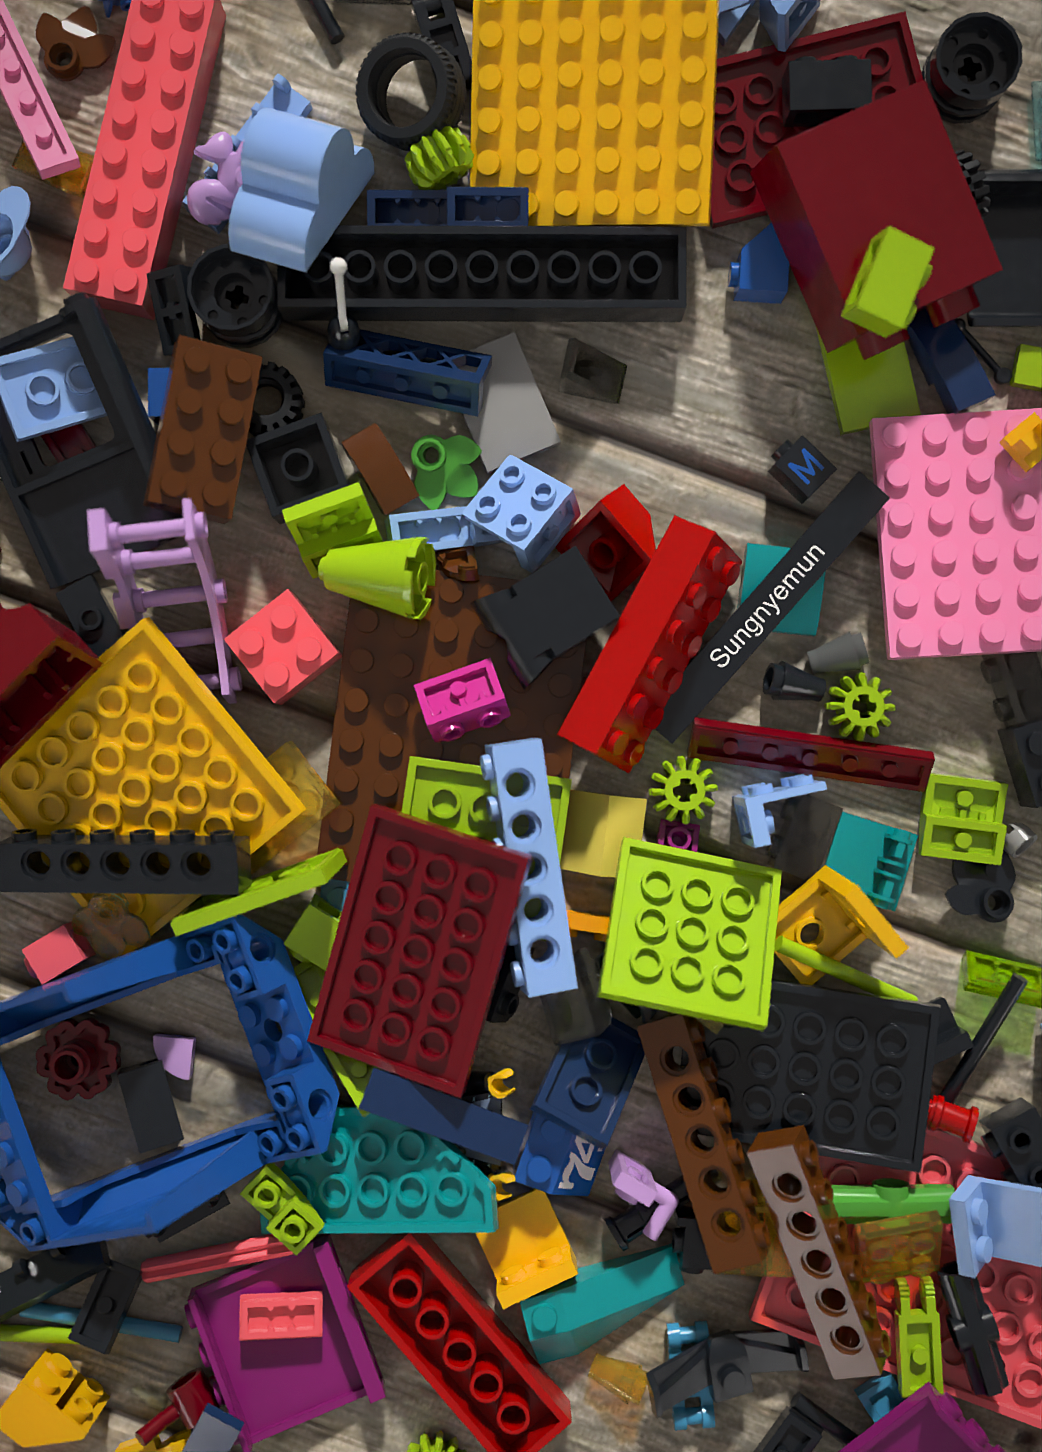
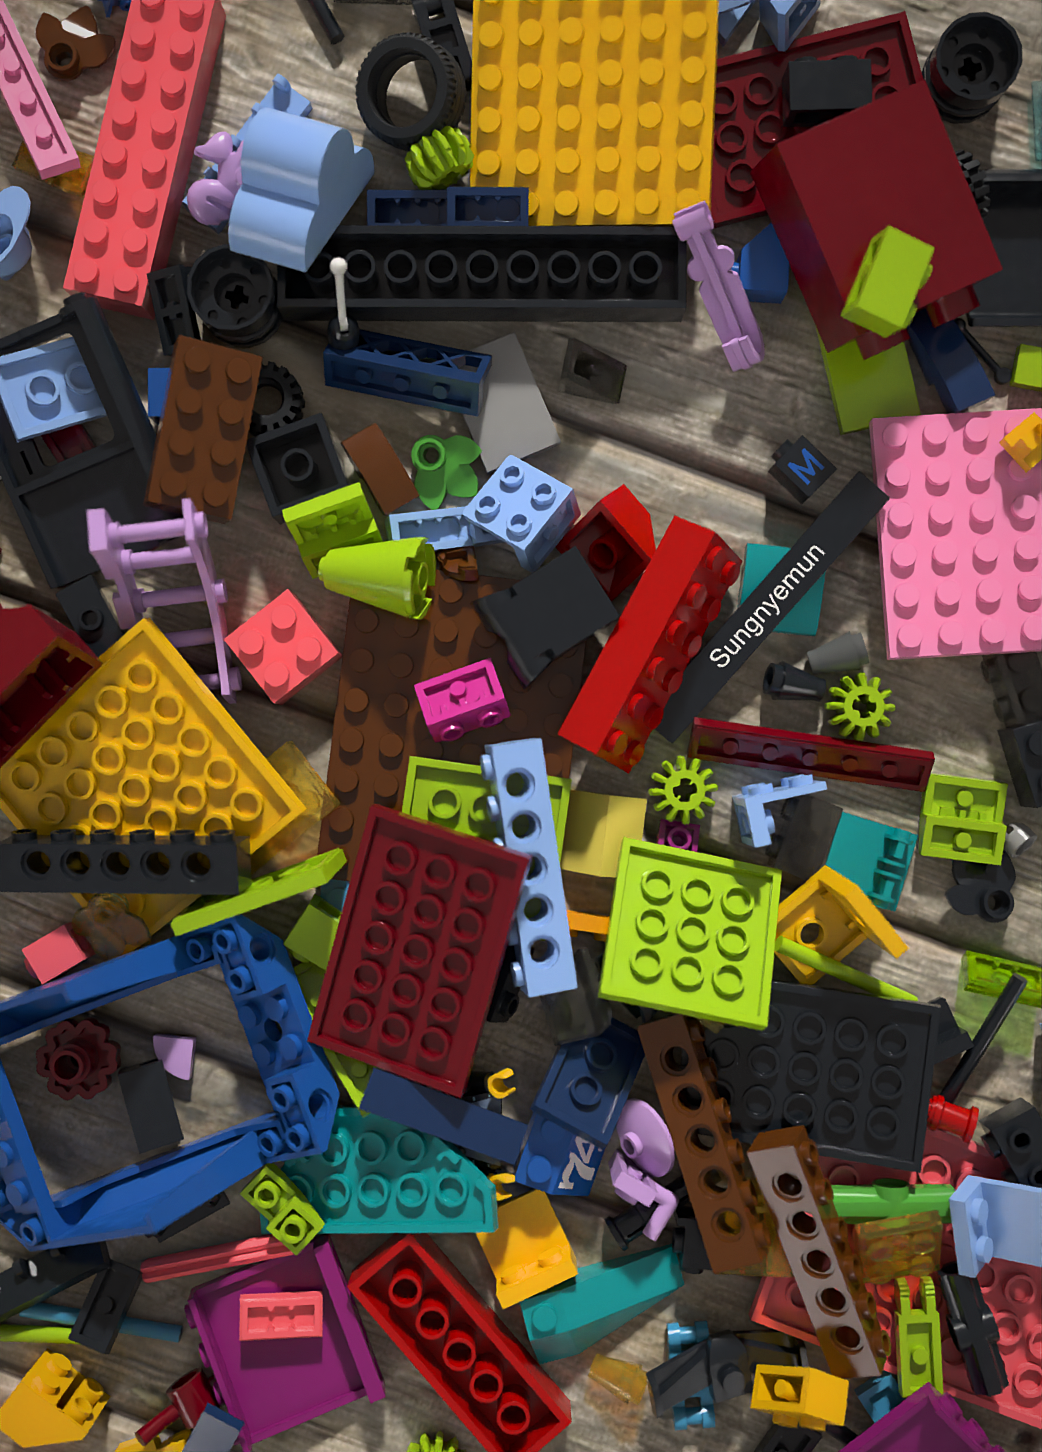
none -> lavender dish [616,1098,675,1177]
none -> lavender piece [672,200,765,372]
none -> yellow brick [750,1364,849,1432]

